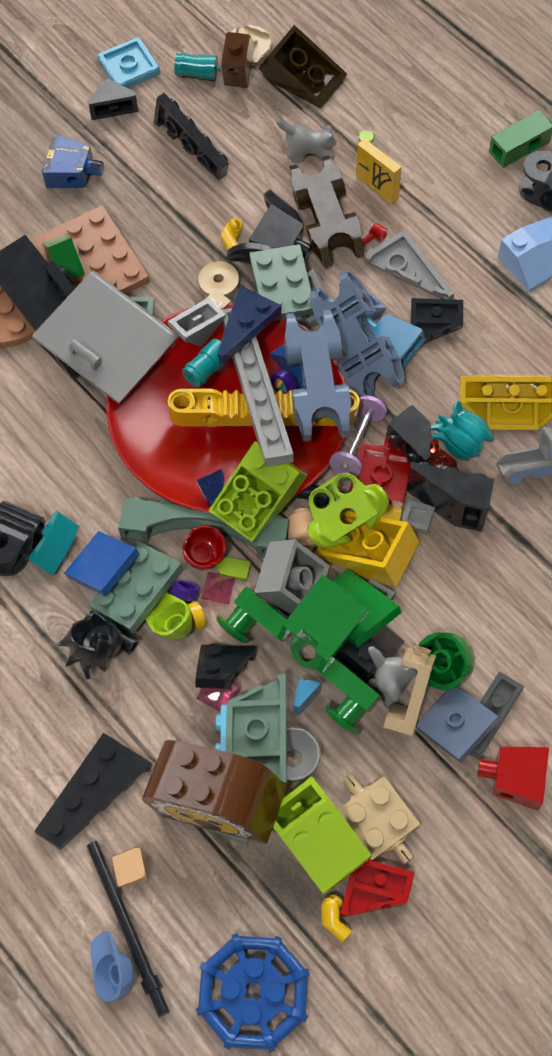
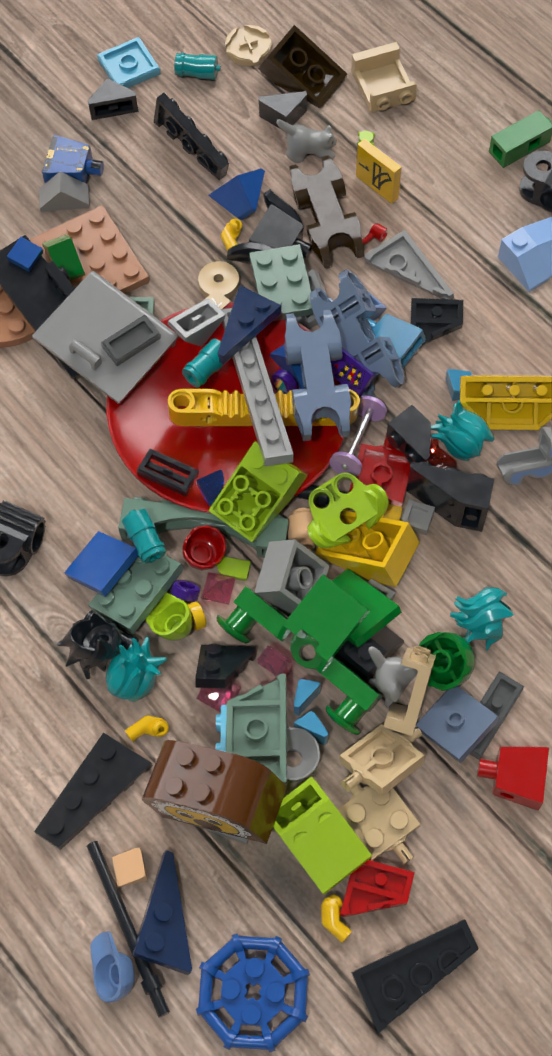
teal slope [28,510,79,576] -> none
reddish brown torso [221,32,255,88] -> none
none -> blue tile [7,237,44,273]
none -> light grey slope [39,171,90,212]
none -> dark grey tile [101,315,161,366]
none -> teal hair [105,637,167,702]
none -> teal piece [122,509,166,564]
none -> yellow arm [124,715,169,742]
none -> dark blue wing [132,850,192,975]
none -> black tile [137,448,199,497]
none -> blue slope [208,168,265,220]
none -> clear pink slope [257,646,292,679]
none -> slope [258,91,307,132]
none -> dark azure slope [294,711,329,745]
none -> dark purple tile [331,348,376,397]
none -> tan plate [340,724,425,796]
none -> tan panel [351,42,417,113]
none -> black wing [351,919,479,1034]
none -> dark azure slope [445,369,472,401]
none -> teal hair [450,587,514,651]

